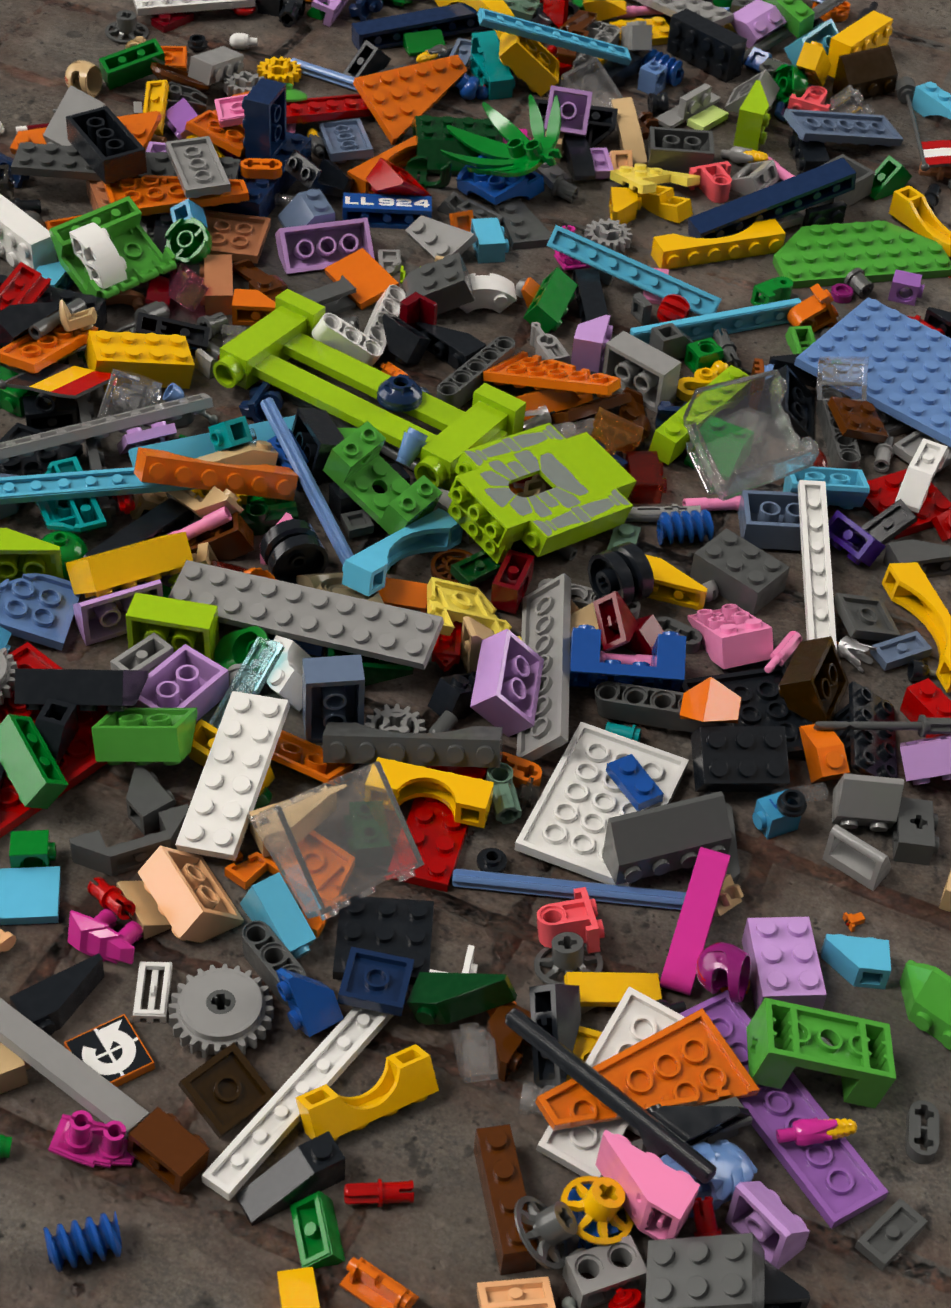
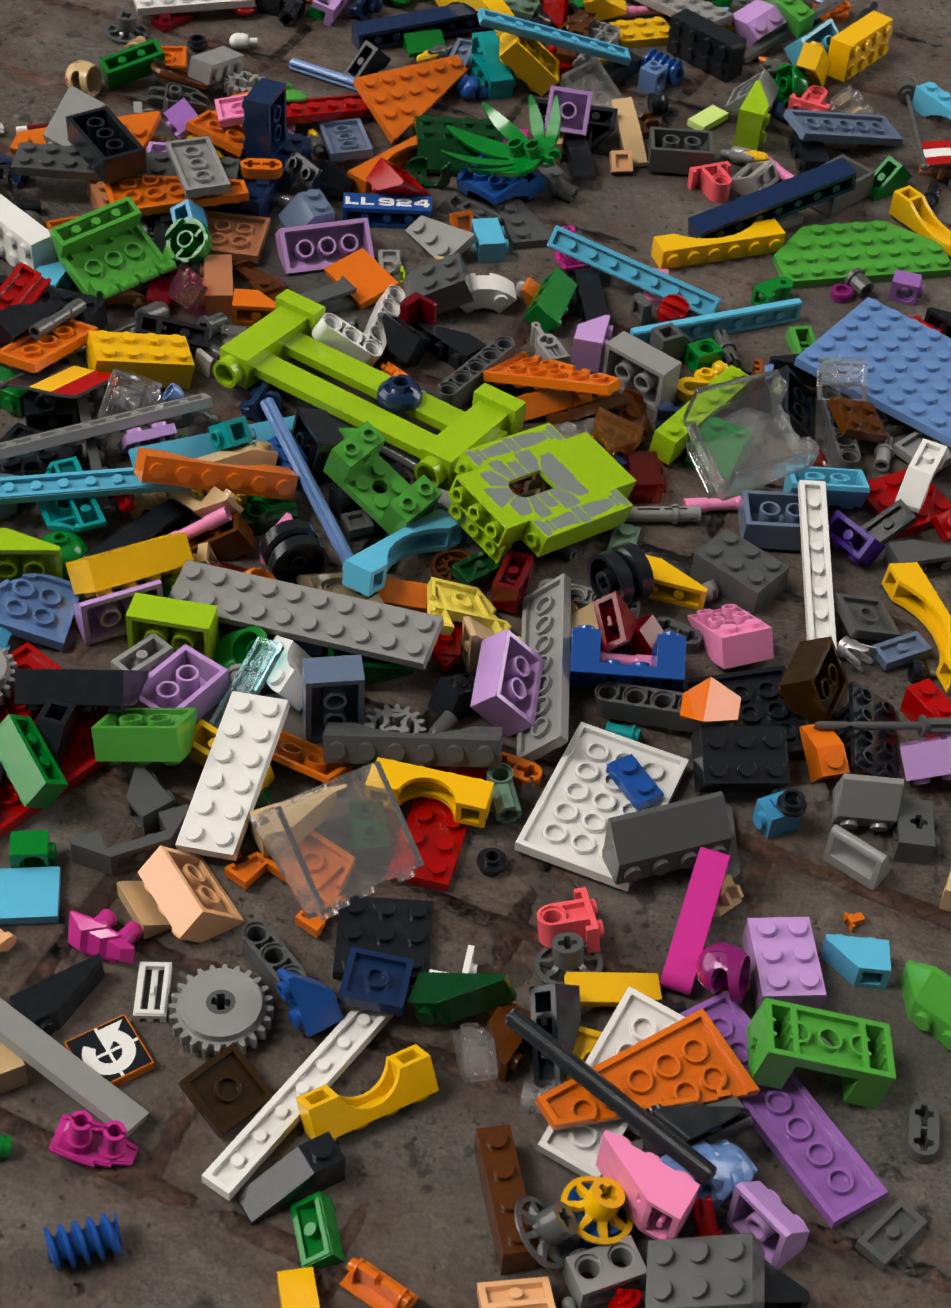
tan plate [59,299,98,331] -> none
white brick [69,222,127,289] -> none
red pin [87,877,136,920] -> none
reddish brown brick [127,1107,210,1194] -> none
yellow tile [143,80,169,136] -> none
medium azure slope [240,872,316,959] -> none
yellow gear [257,56,301,85] -> none
red axle [344,1179,414,1207] -> none
medium blue cone [396,427,428,467] -> none
medium blue axle [452,868,686,910] -> none
flat silver piece [523,405,555,430] -> none
light grey gear [584,218,633,252] -> none
lavender plate [590,148,614,180] -> none
yellow slope [609,187,642,224] -> none
light yellow wing [610,163,701,194] -> none
light grey brick [621,21,652,51] -> none
yellow slope [637,185,693,223] -> none
light grey bracket [656,83,720,128] -> none
blue piece [657,509,714,545] -> none
blue plate [744,47,772,73] -> none
bright pink axle [764,631,802,674] -> none
dark pink piece [776,1118,857,1147] -> none
orange pin [787,283,839,333] -> none
black plate [802,200,847,226] -> none
dark brown slope [832,45,898,104] -> none

